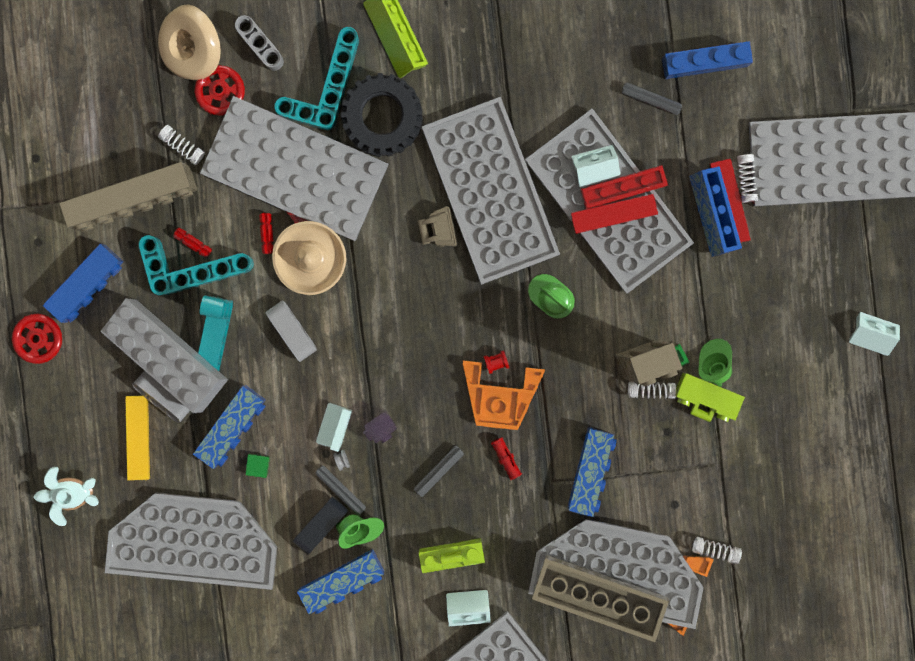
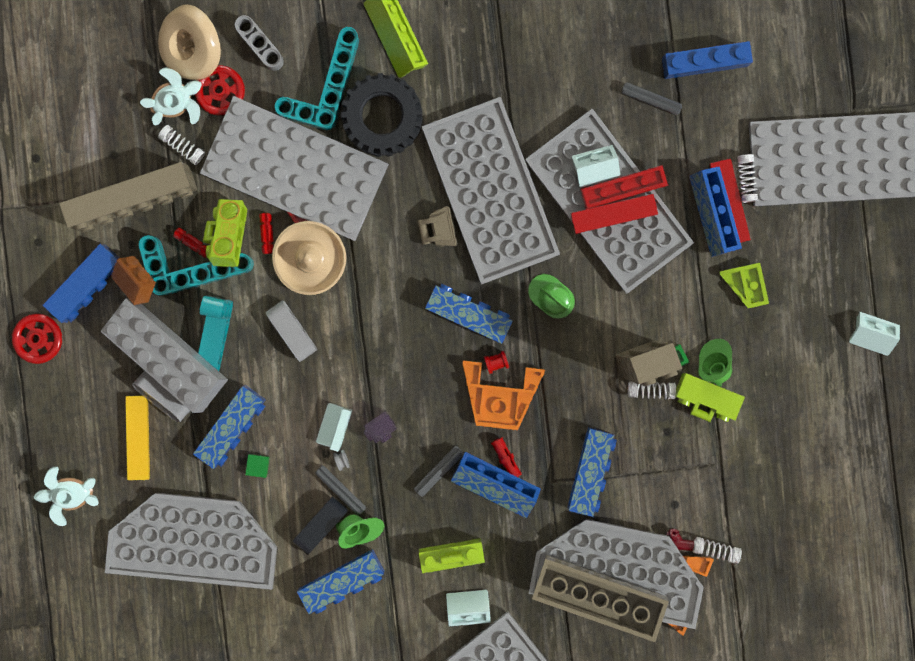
none -> dark orange brick [111,256,156,305]
none -> light aqua animal [140,68,202,125]
none -> lime piece [203,199,247,267]
none -> brick [425,284,512,344]
none -> blue brick [451,452,541,518]
none -> dark red arm [666,528,694,551]
none -> lime wing [720,263,769,308]

